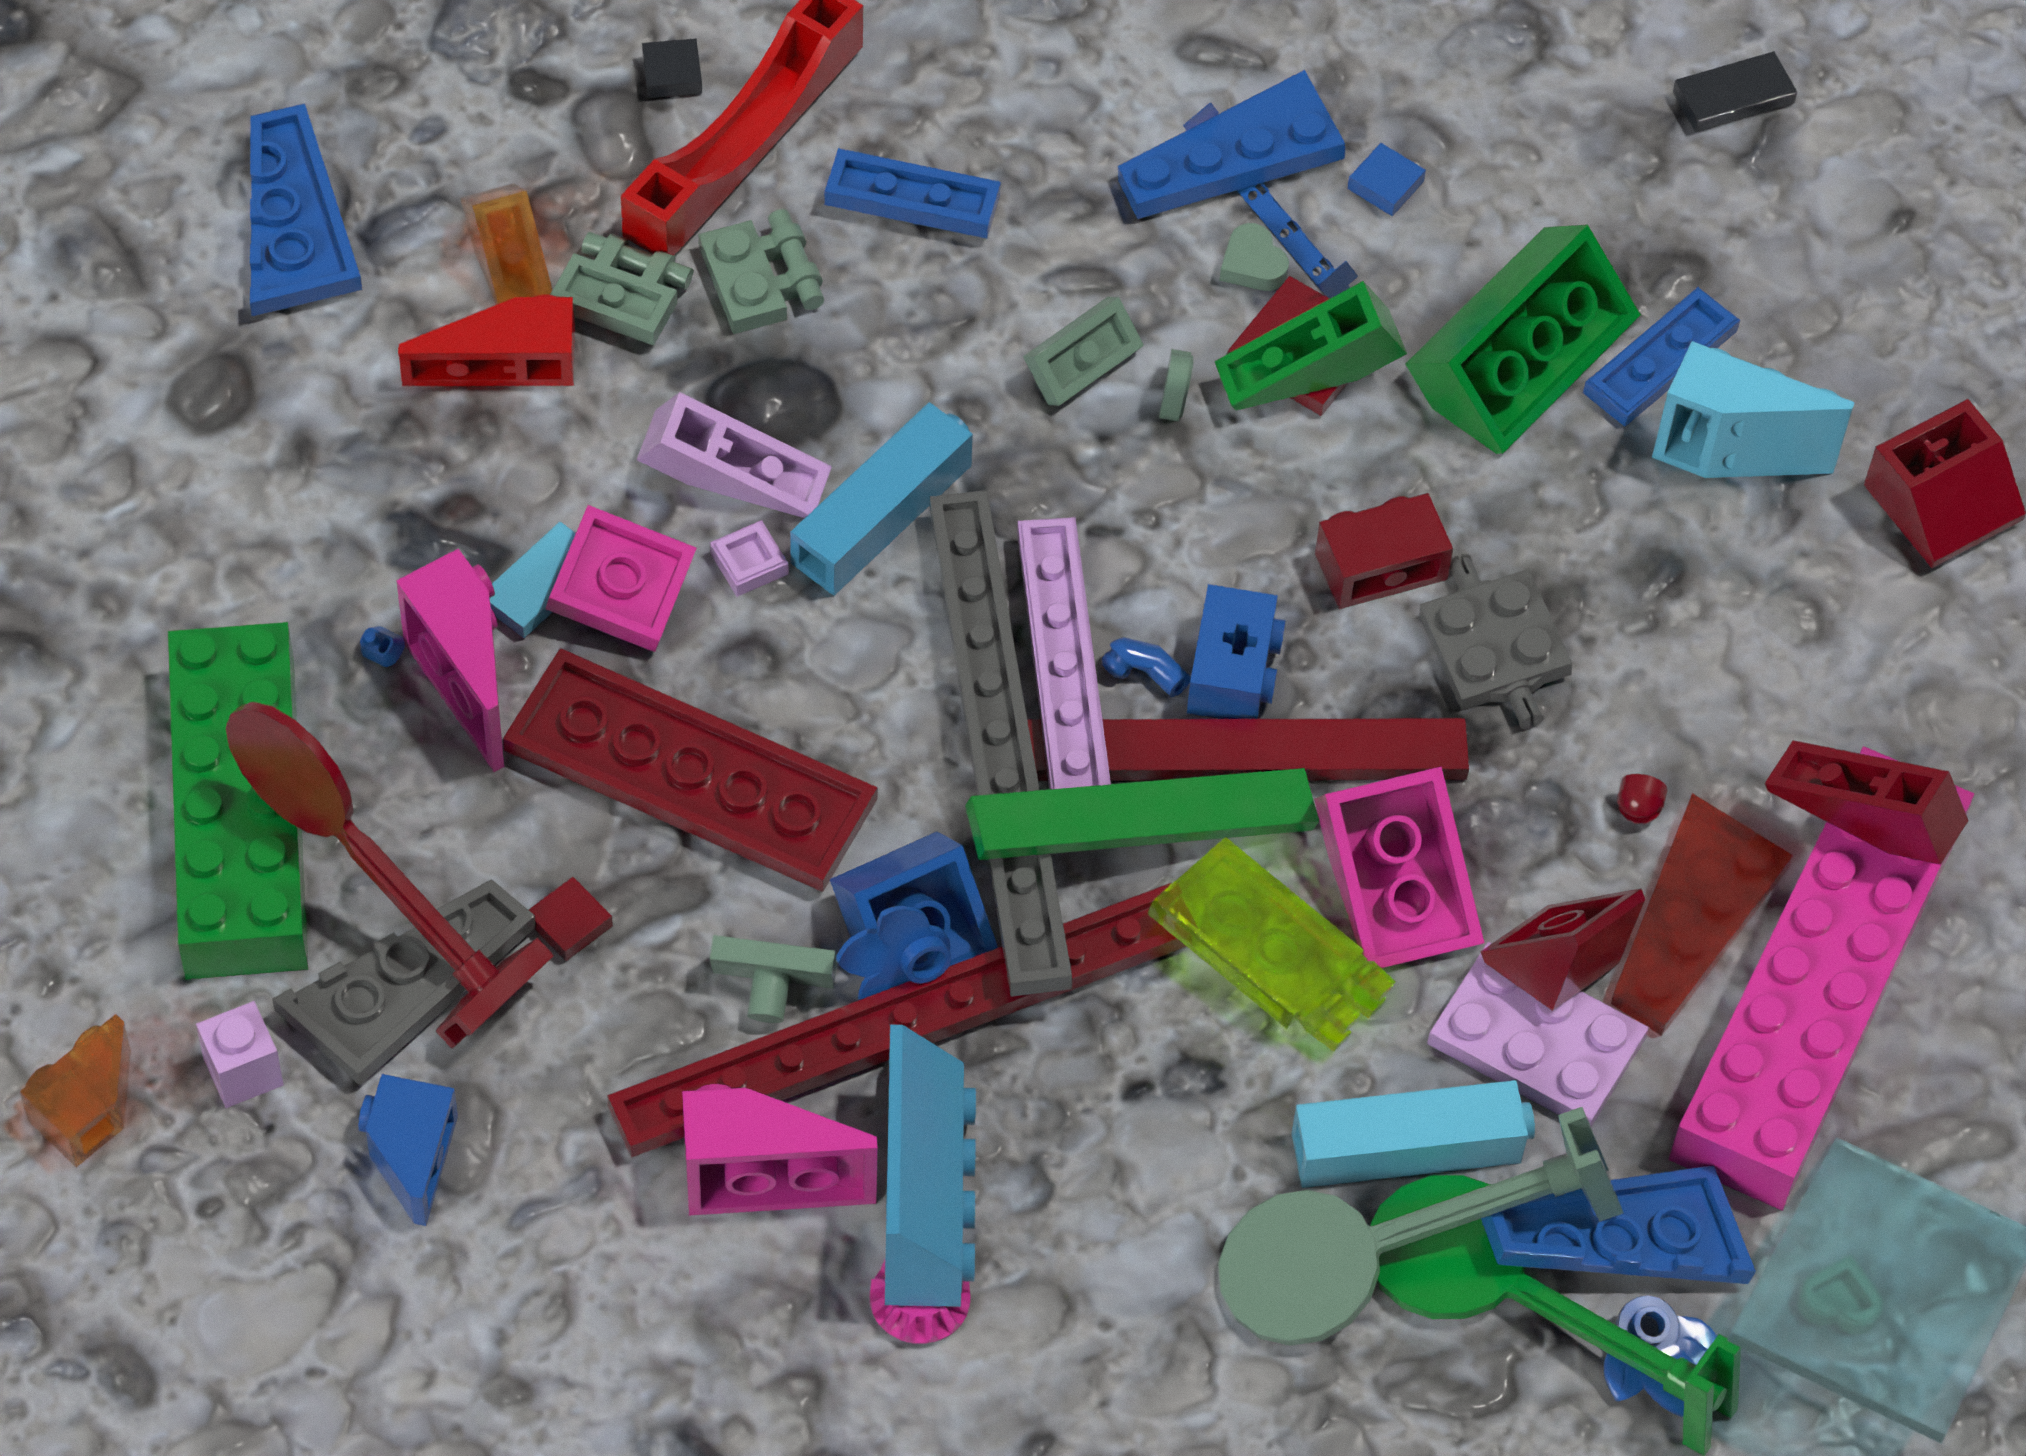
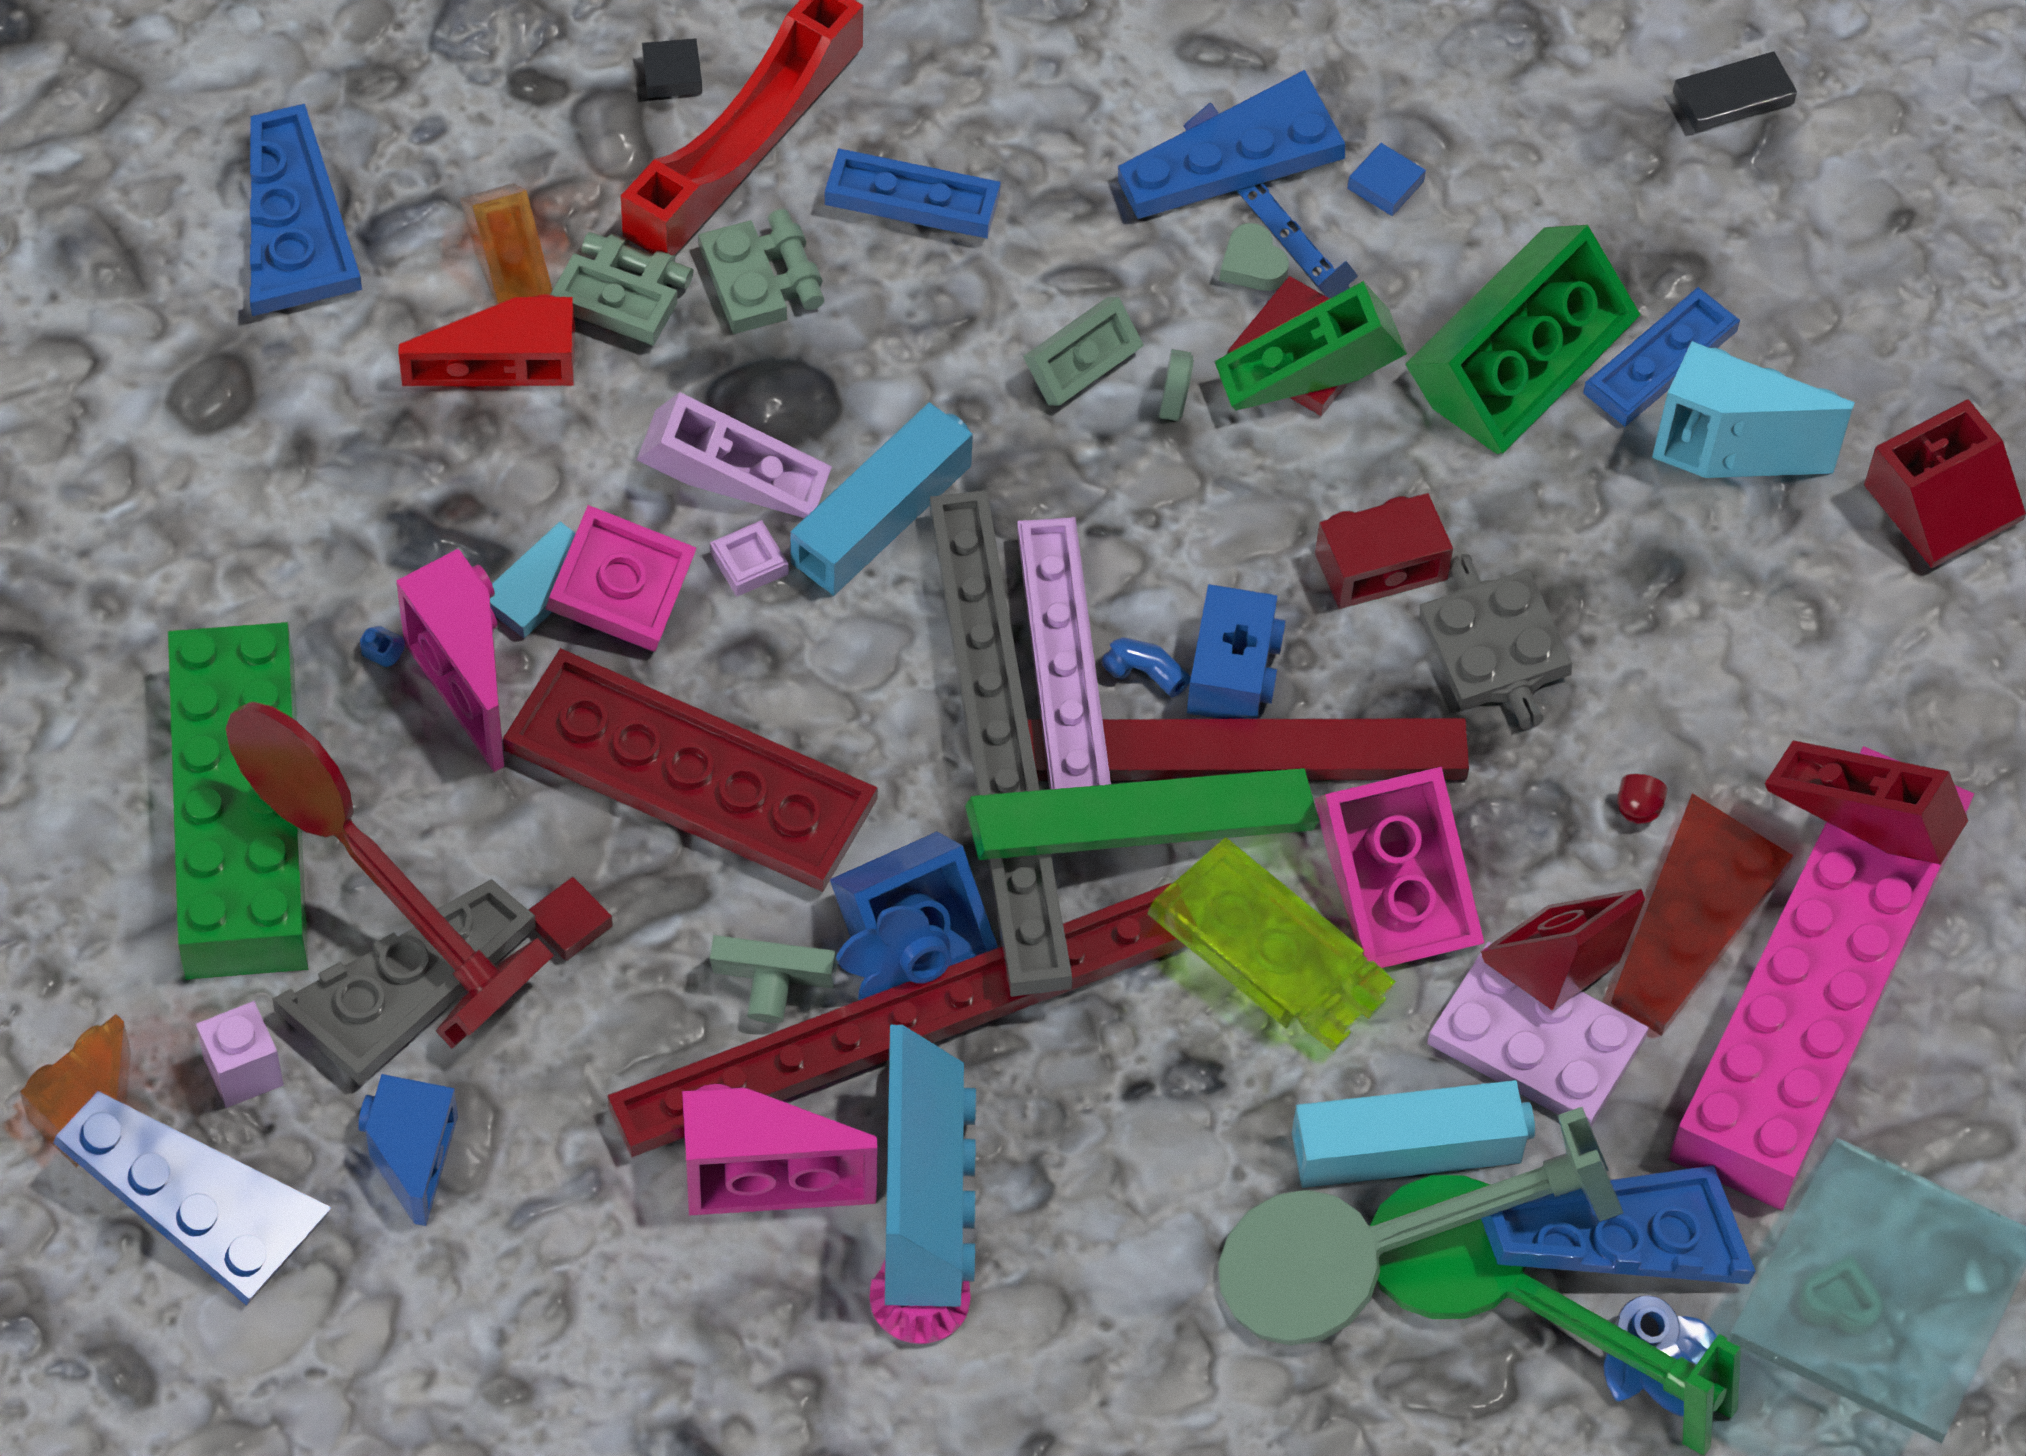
none -> wing [54,1091,331,1306]

